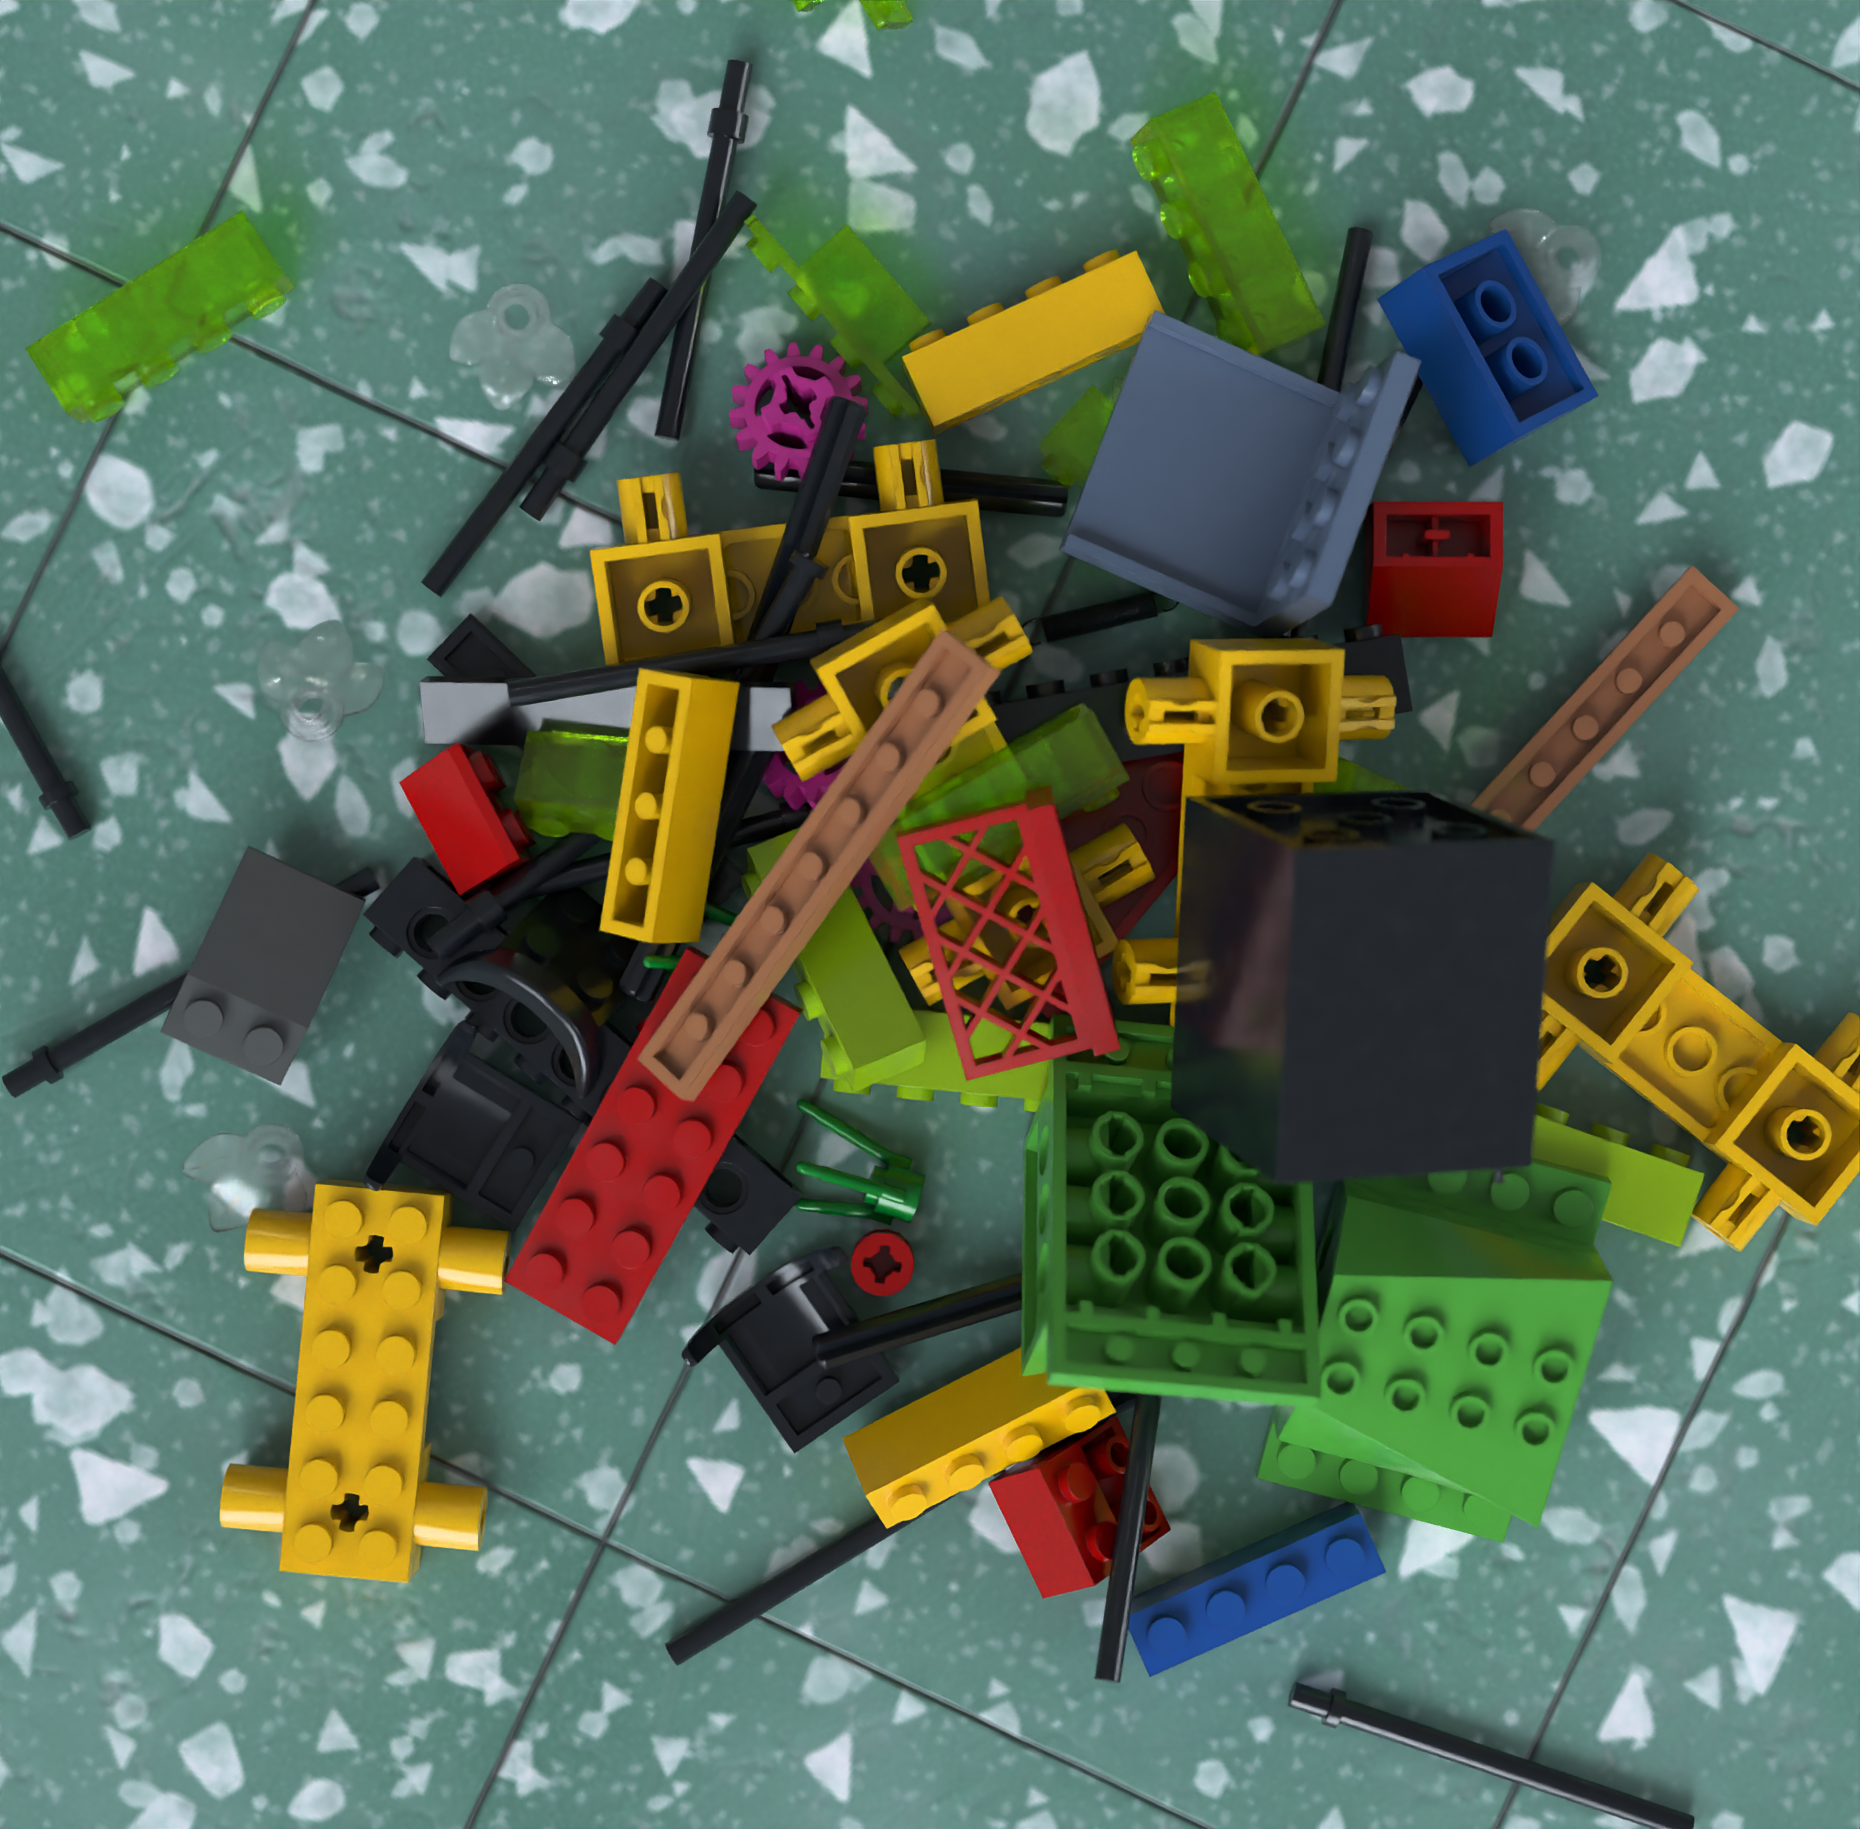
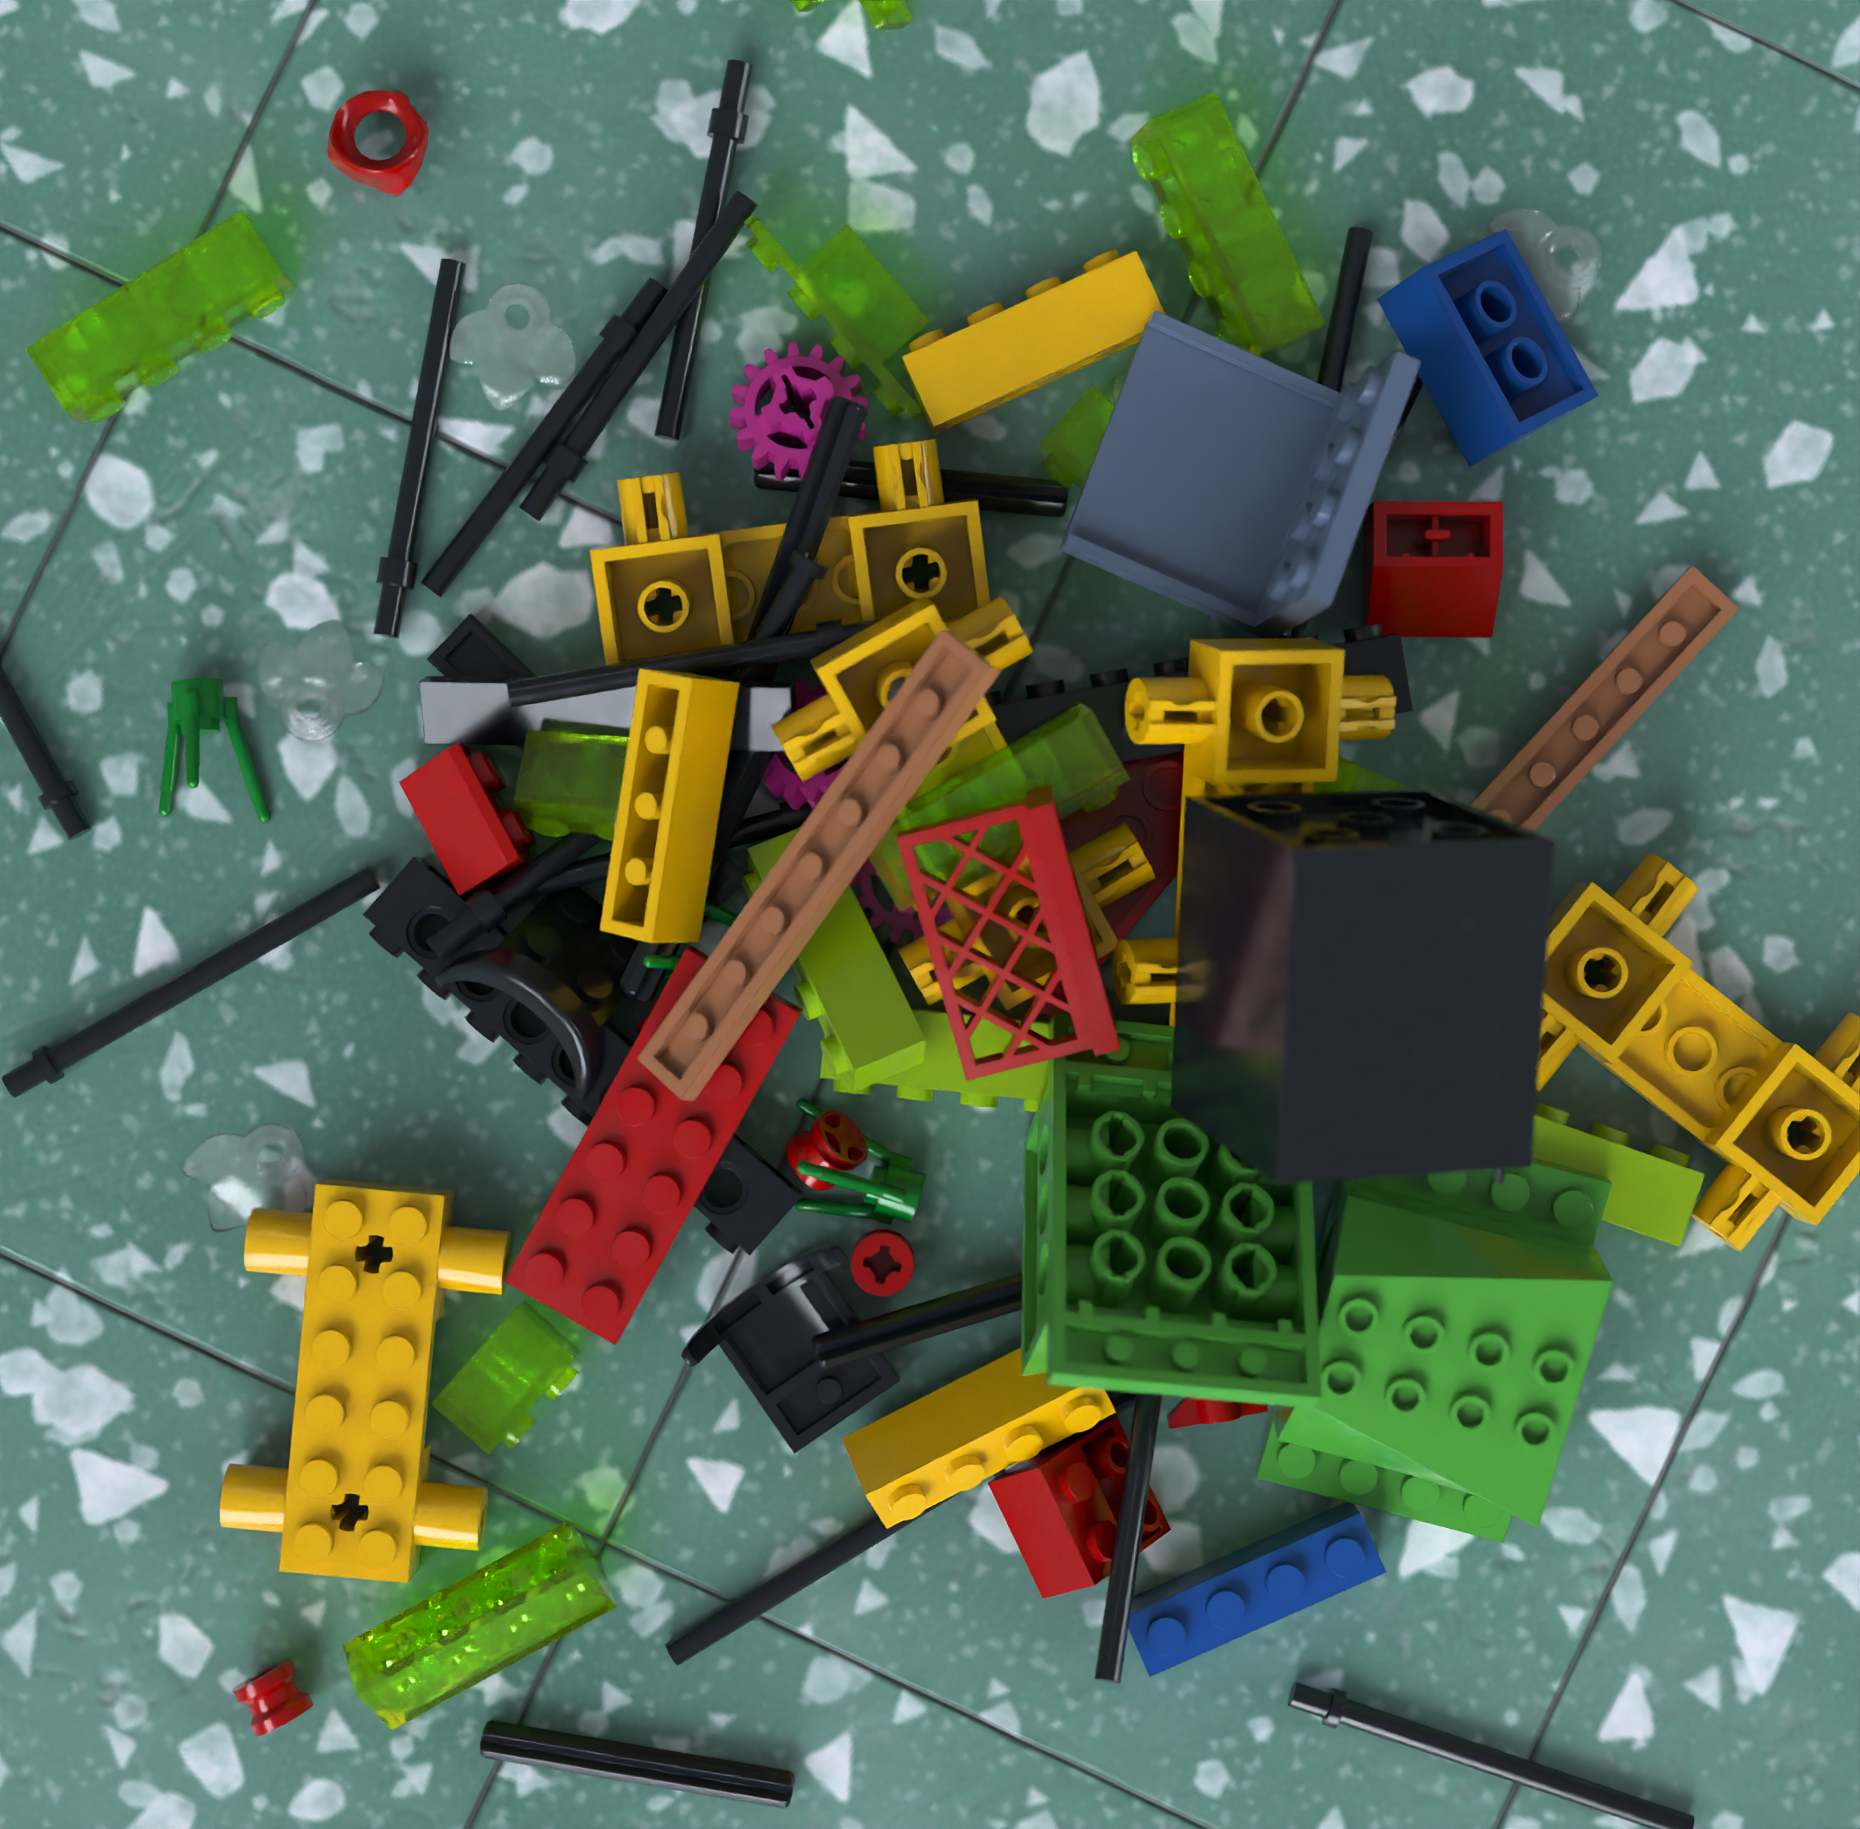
dark grey slope [160,845,366,1086] -> none
black piece [363,1020,582,1231] -> none
black piece [1021,590,1179,646] -> none
none -> green plant [159,678,271,823]
none -> red wheel [232,1659,314,1737]
none -> red piece [327,90,429,197]
none -> clear neon green brick [343,1521,617,1730]
none -> black bar [373,259,466,639]
none -> clear neon green brick [431,1300,581,1455]
none -> black axle [480,1720,795,1808]
none -> red wheel [786,1110,868,1191]
none -> red piece [1167,1397,1268,1429]

